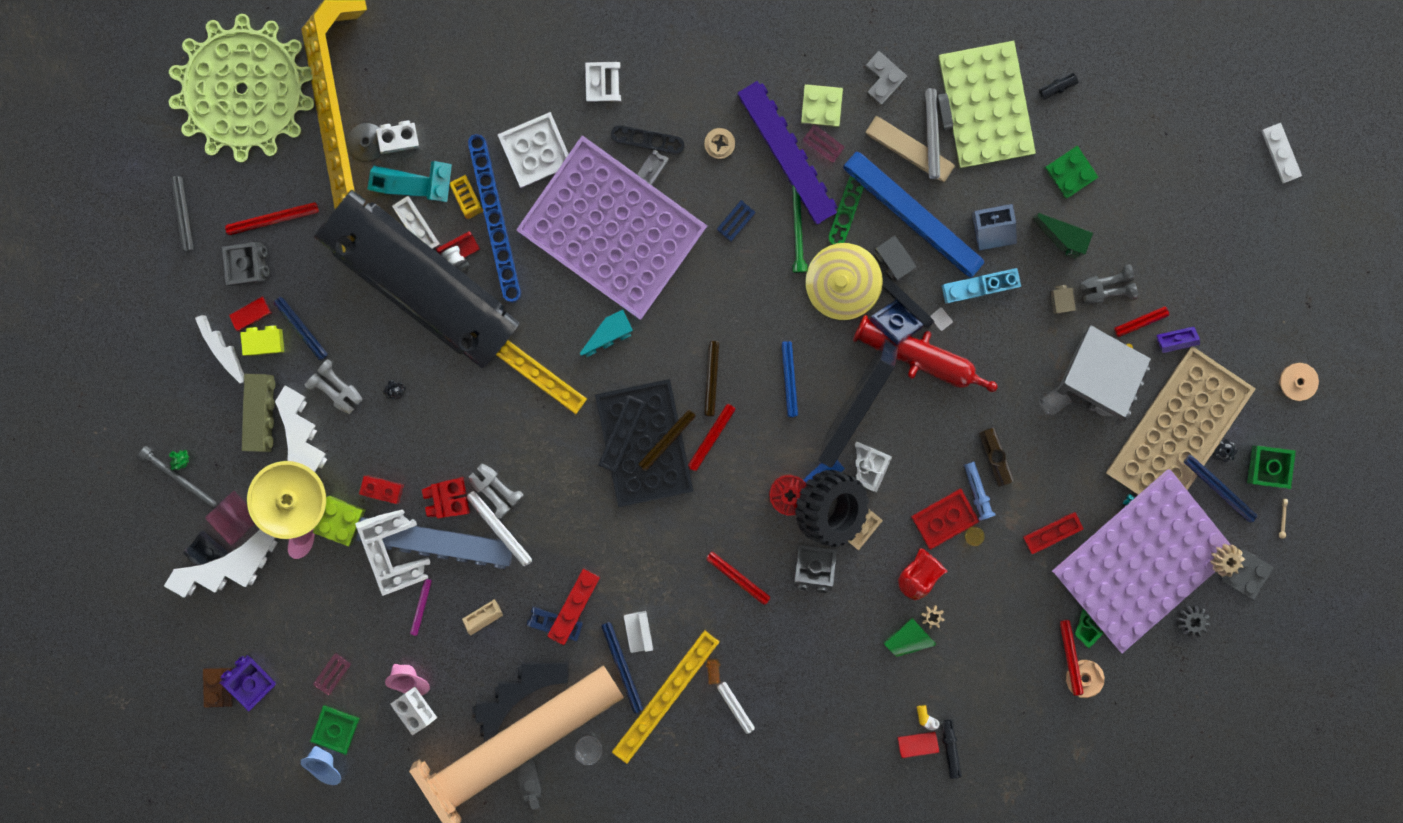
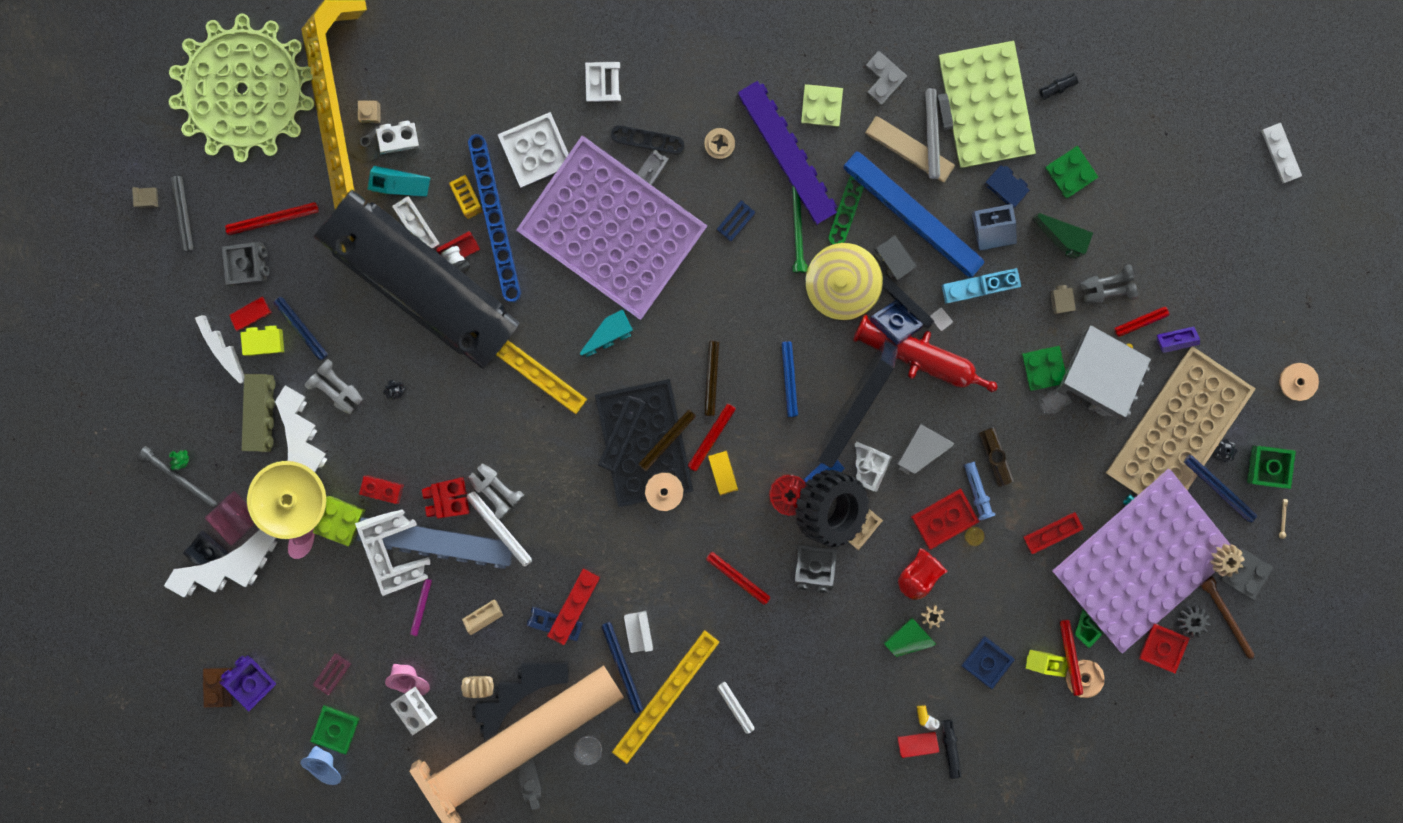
teal plate [427,161,452,202] -> none
clear orange pin [706,659,721,684] -> none
clear pink tile [803,124,845,163] -> none
none -> dark tan panel [132,187,158,209]
none -> tan brick [358,101,380,123]
none -> tan gear [461,676,494,698]
none -> light nougat plate [645,473,683,511]
none -> yellow slope [708,451,738,496]
none -> light grey slope [896,424,954,475]
none -> dark blue tile [961,636,1015,689]
none -> dark blue brick [984,165,1030,208]
none -> green plate [1022,346,1066,391]
none -> neon yellow slope [1025,650,1068,677]
none -> red plate [1139,623,1190,674]
none -> reddish brown piece [1200,576,1255,659]

